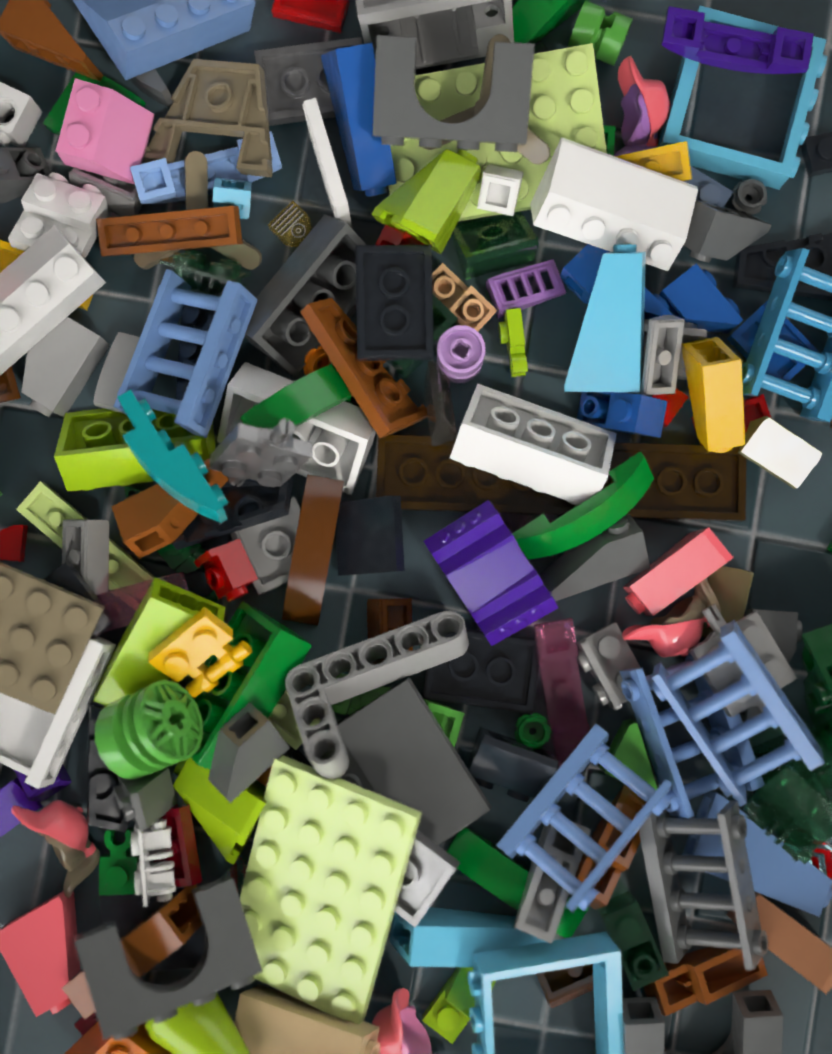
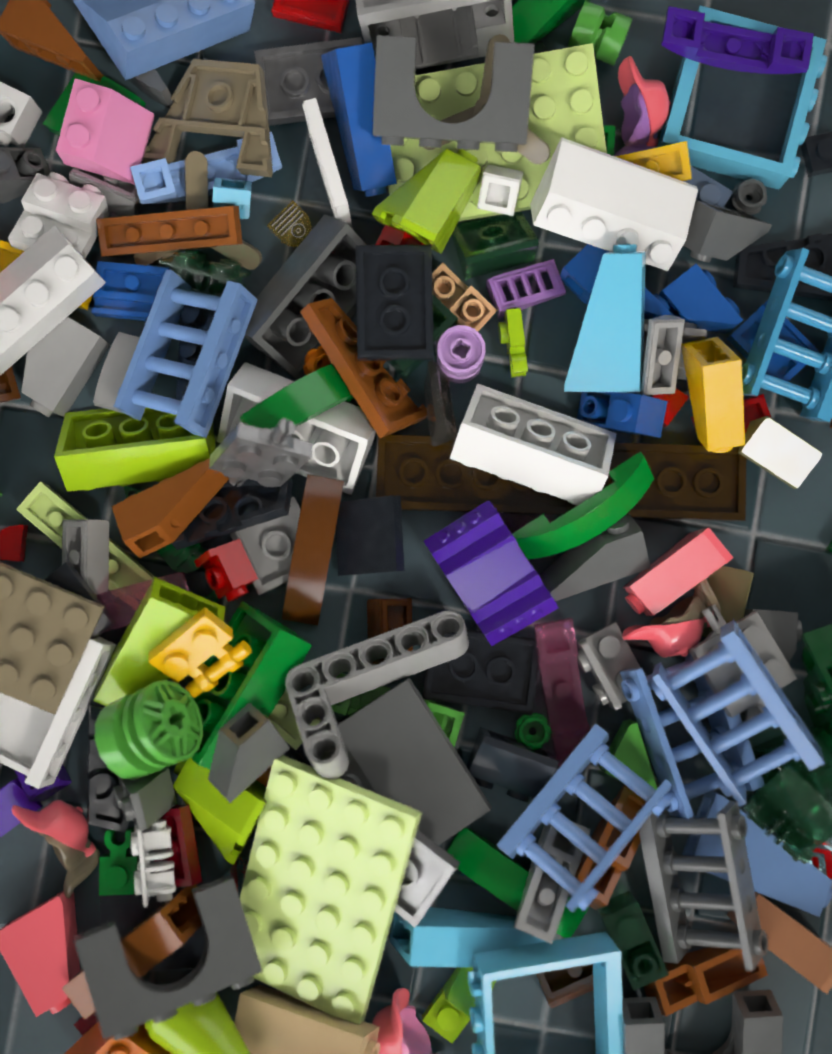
teal slope [117,389,228,523] -> none
none -> blue plate [91,261,171,321]

